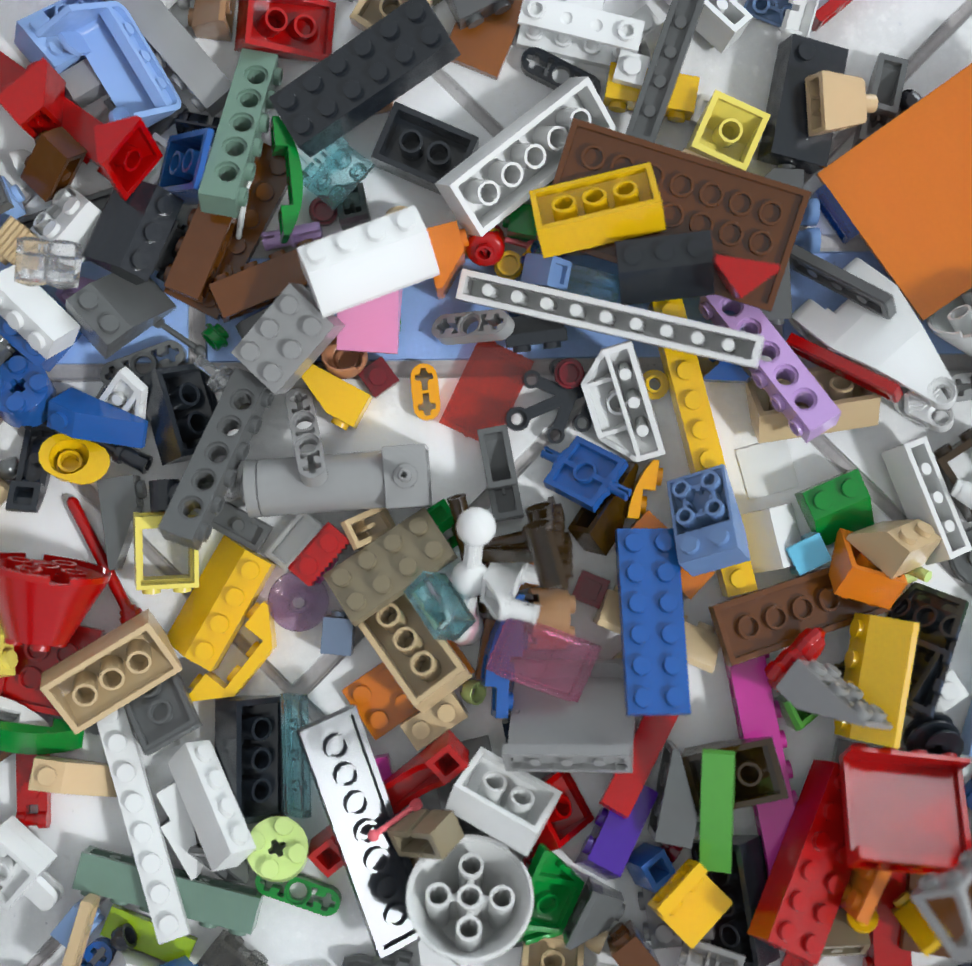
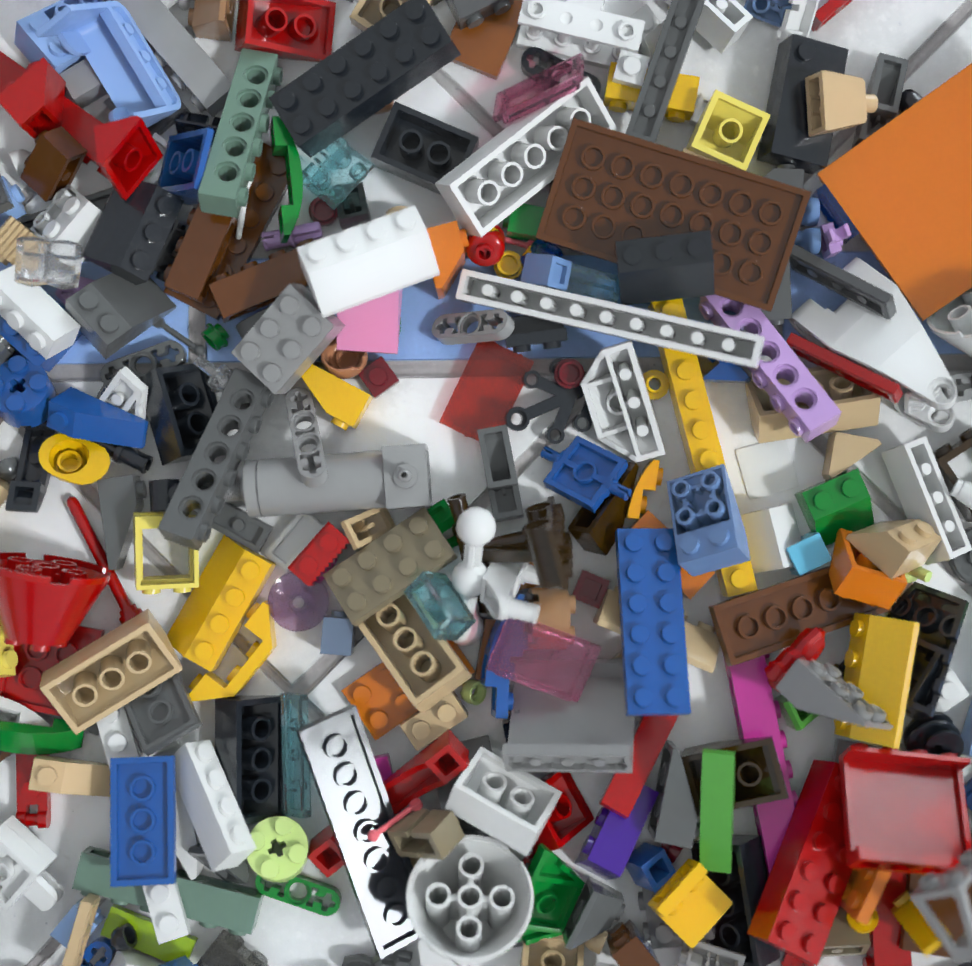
light orange beam [410,363,441,421] -> none
yellow slope [529,162,666,259] -> none
red slope [713,255,780,300] -> none
none -> blue plate [110,755,176,887]
none -> clear pink piece [492,52,584,124]
none -> lavender plate [819,222,852,260]
none -> tan slope [822,432,882,480]

